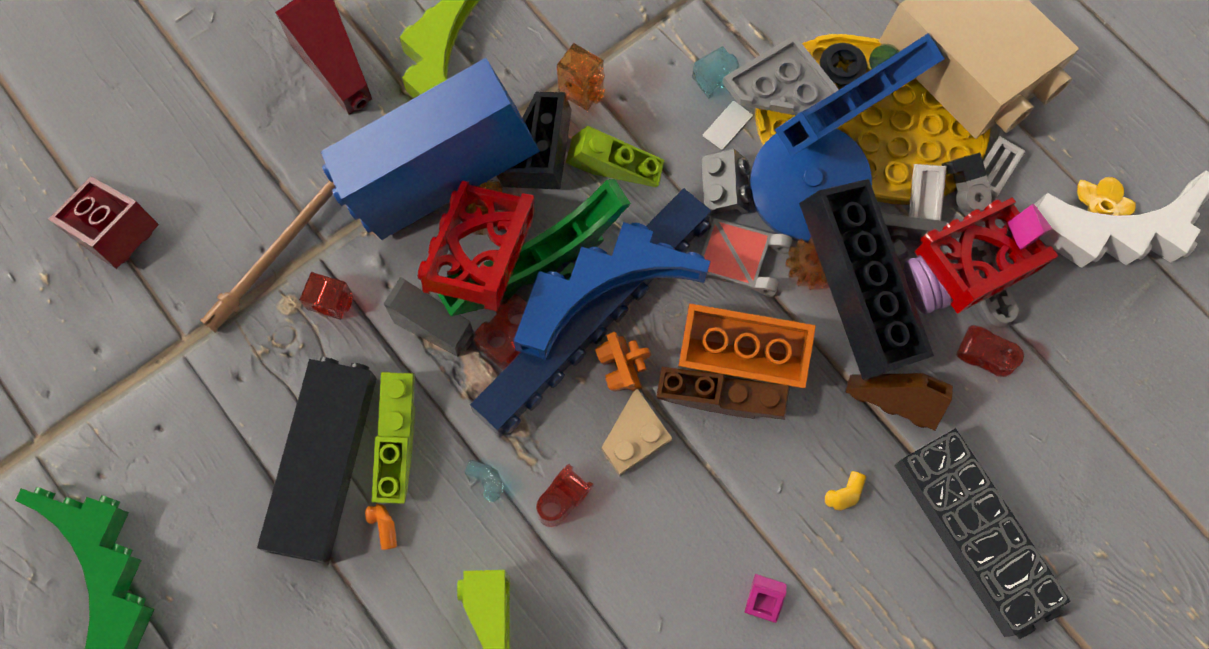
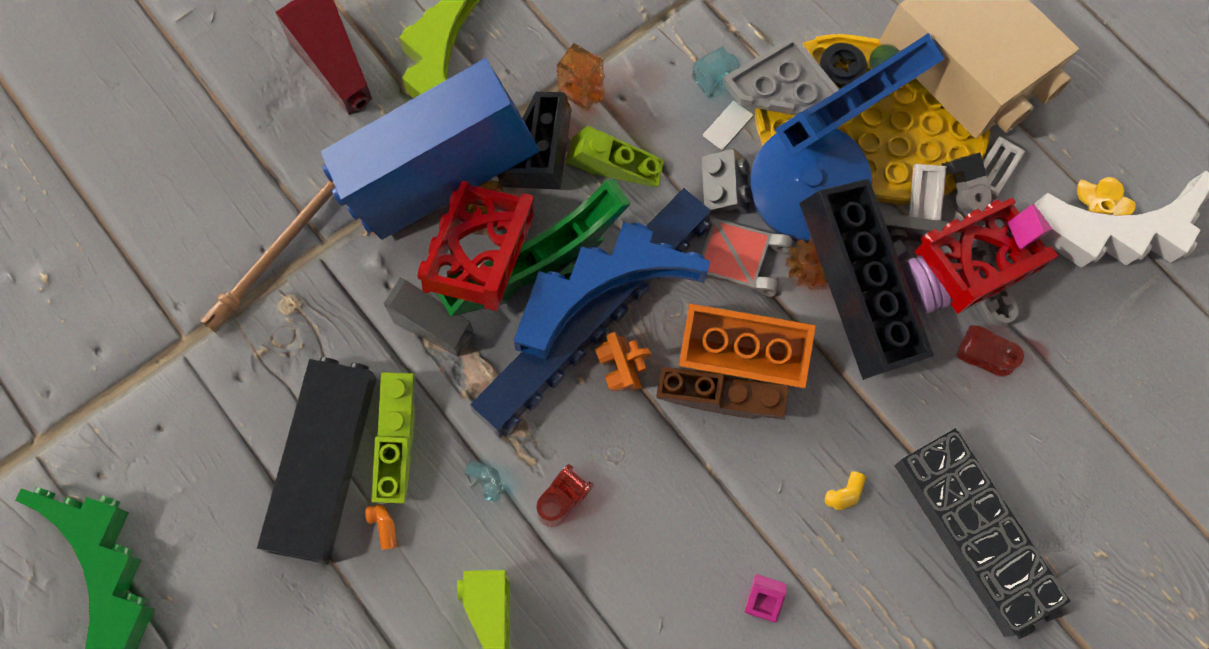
dark red slope [48,176,159,269] -> none
clear red brick [299,272,353,320] -> none
clear red brick [474,294,527,370] -> none
tan wing [602,389,672,476] -> none
reddish brown slope [845,373,953,431] -> none

